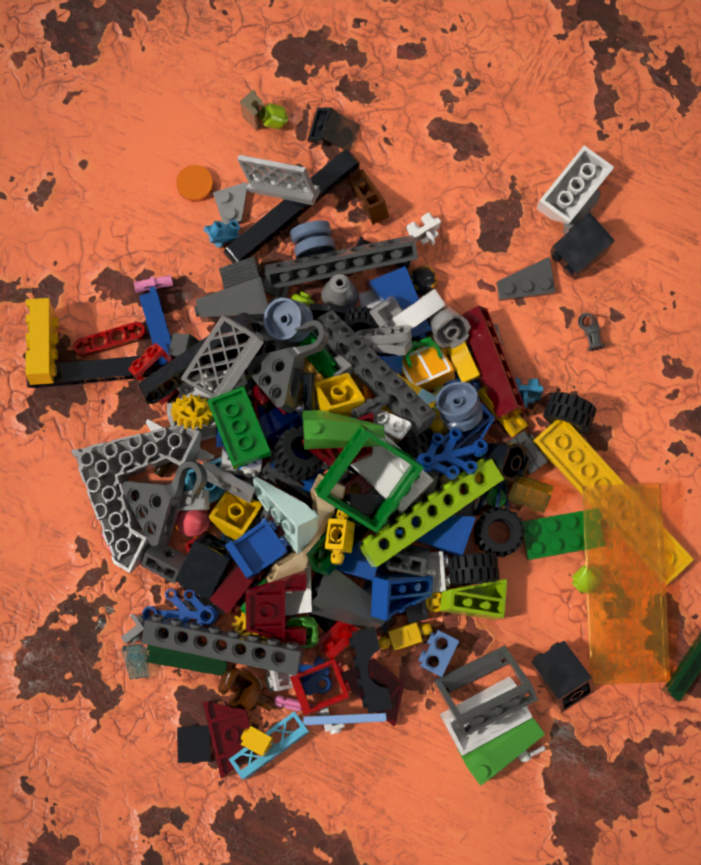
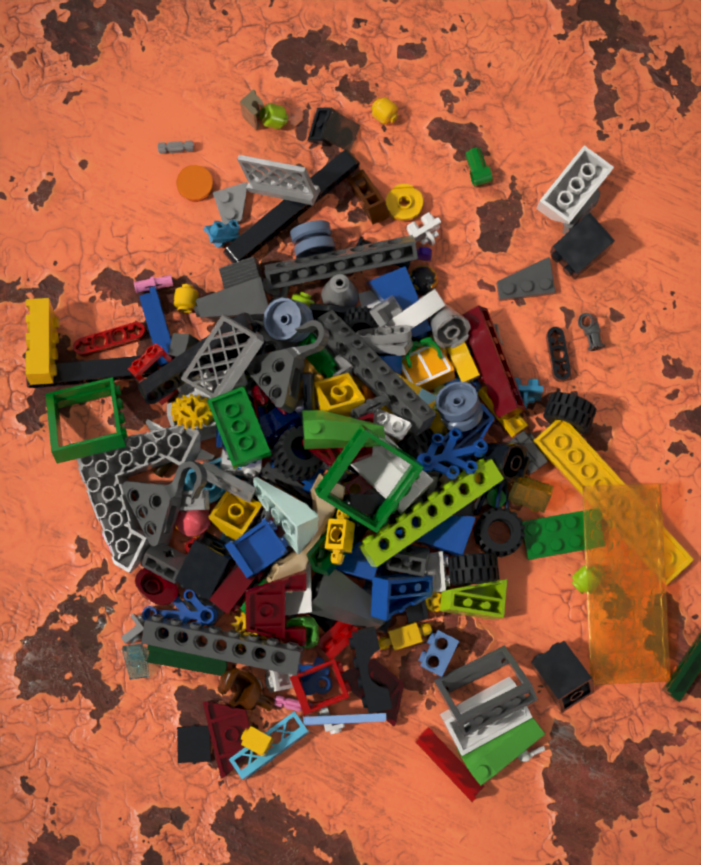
none -> green window [45,377,128,464]
none -> dark red piece [135,568,178,605]
none -> light grey axle [158,140,194,154]
none -> yellow head [173,284,199,313]
none -> yellow head [371,97,399,125]
none -> yellow plate [386,184,423,221]
none -> red fence [414,727,485,802]
none -> dark purple tile [416,247,432,261]
none -> green piece [465,147,493,187]
none -> black beam [546,327,571,382]

